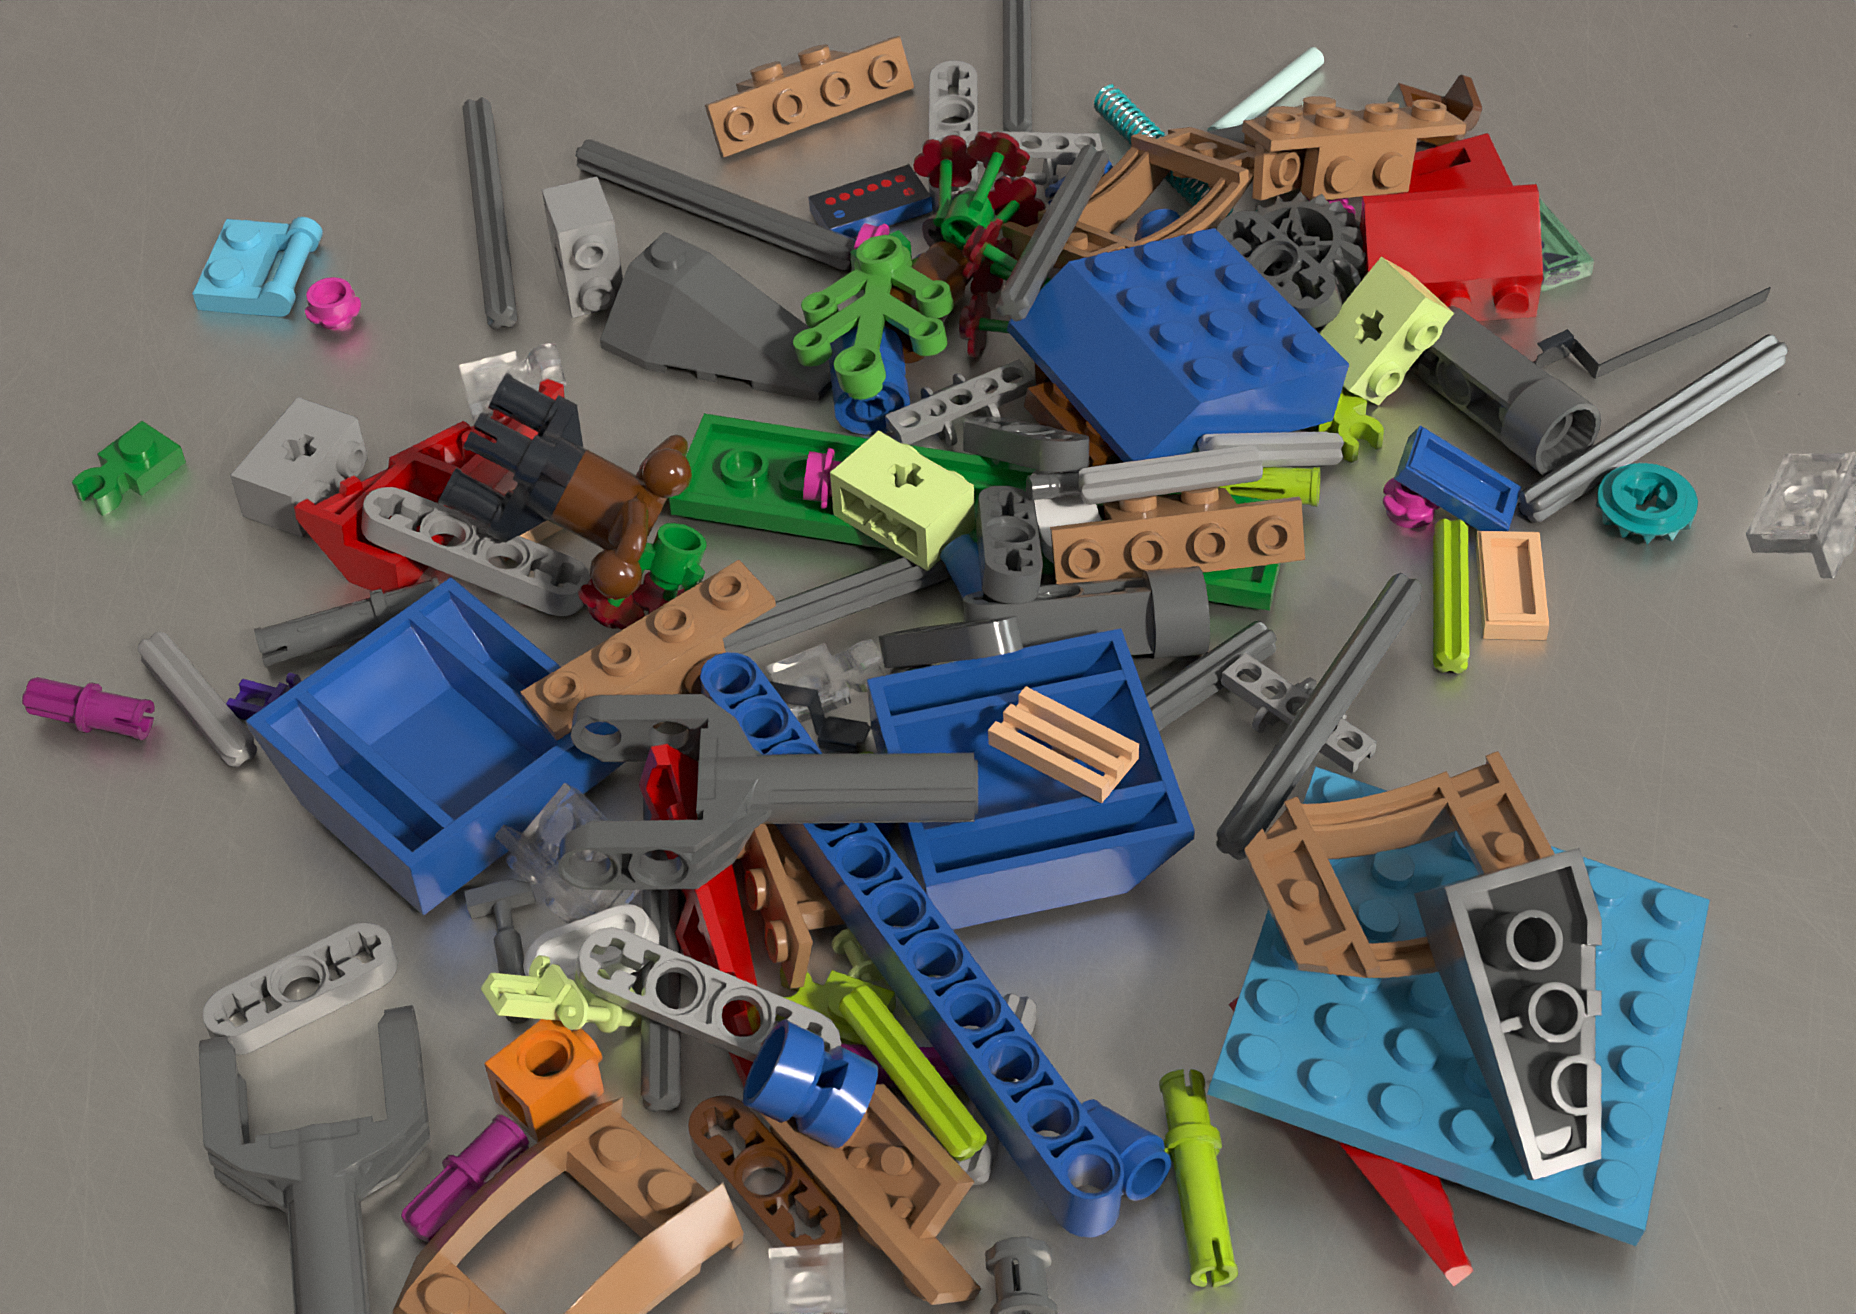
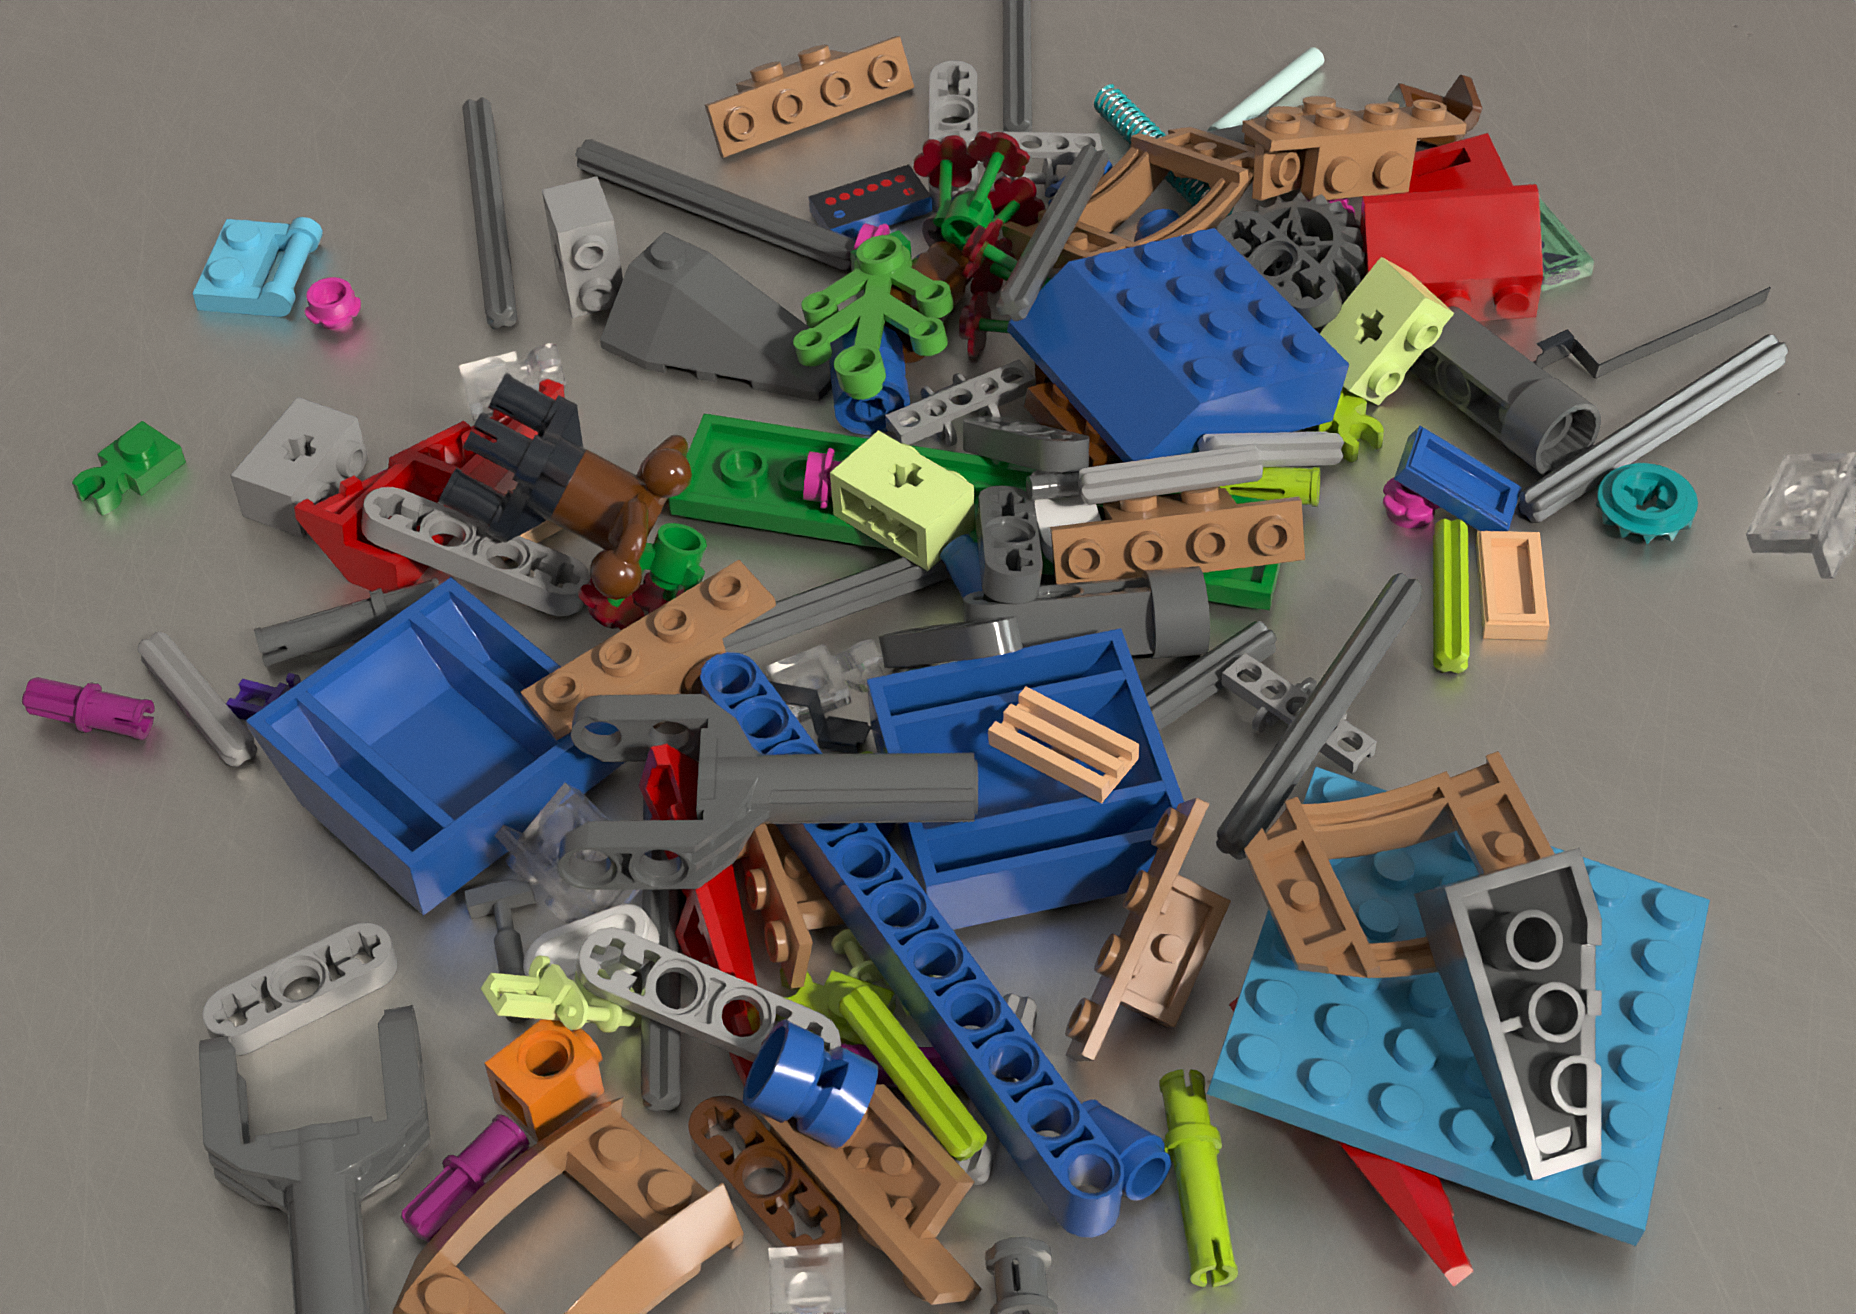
none -> medium nougat bracket [1065,798,1231,1061]

